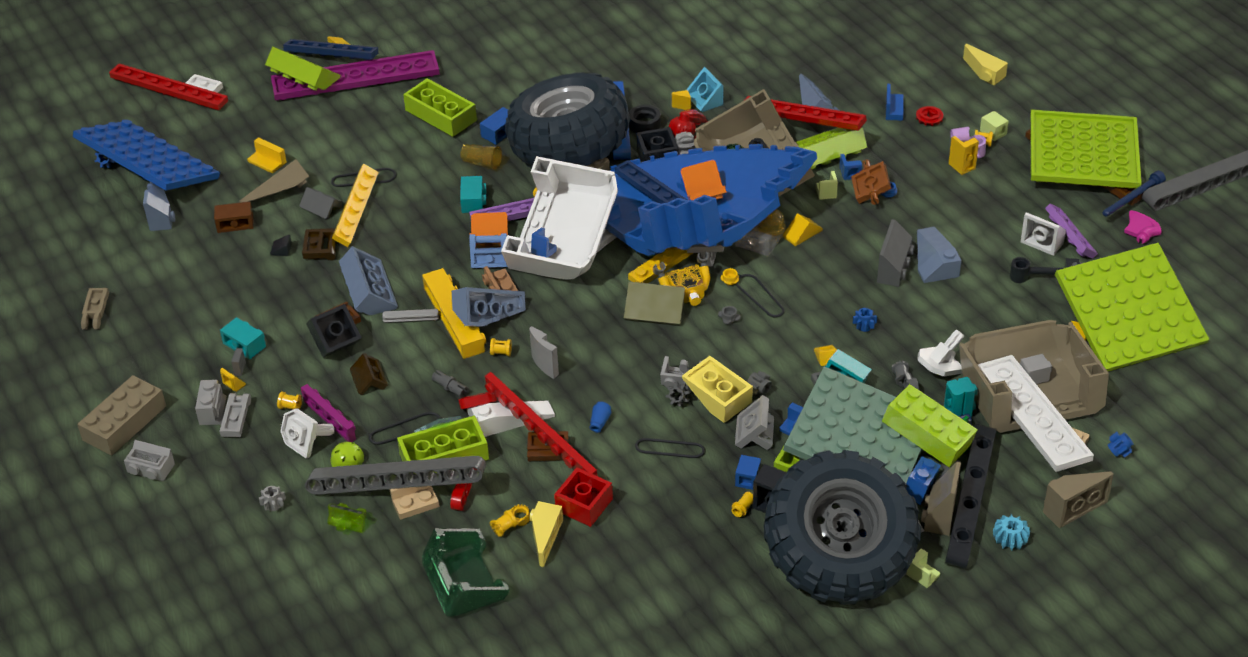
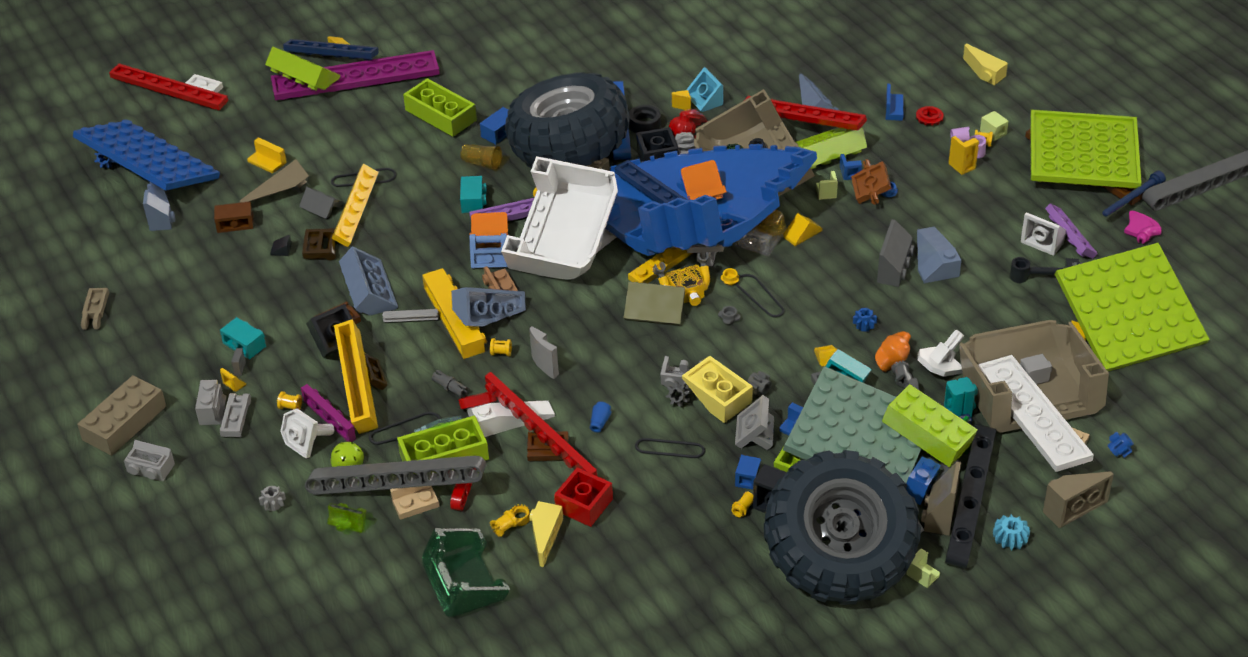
blue panel [531,227,557,258] -> none
none -> yellow brick [334,320,378,434]
none -> orange hair [875,331,911,372]

